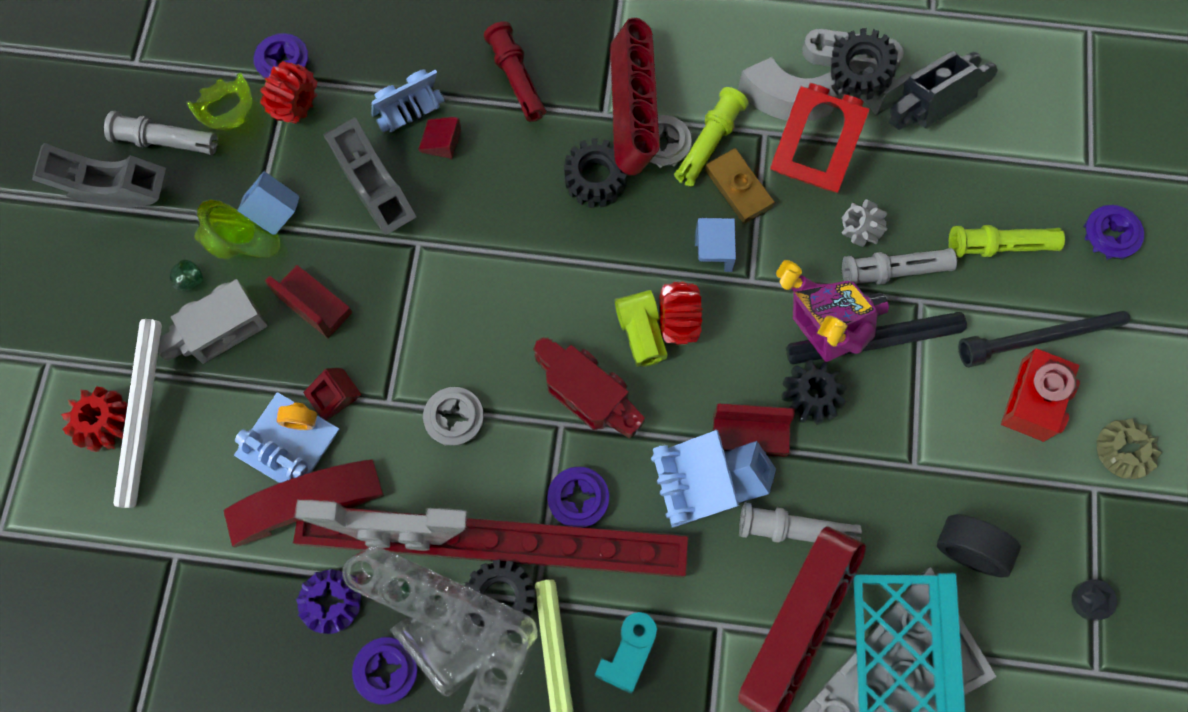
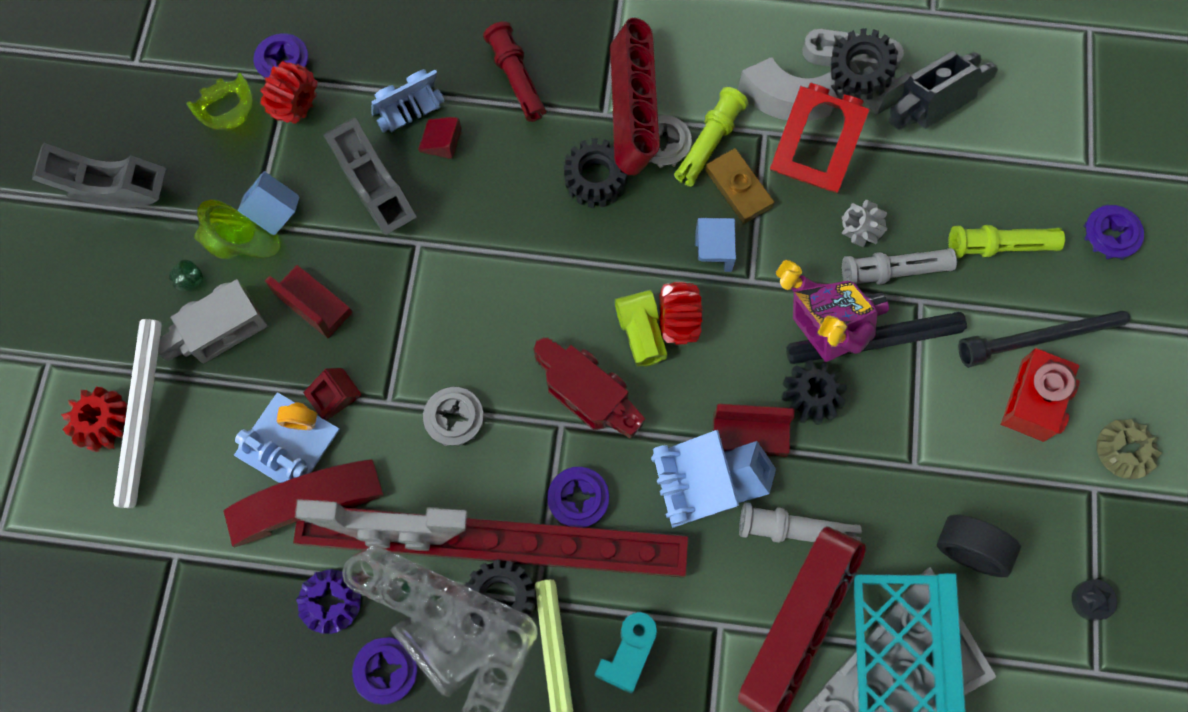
light grey pin [104,111,218,155] -> none

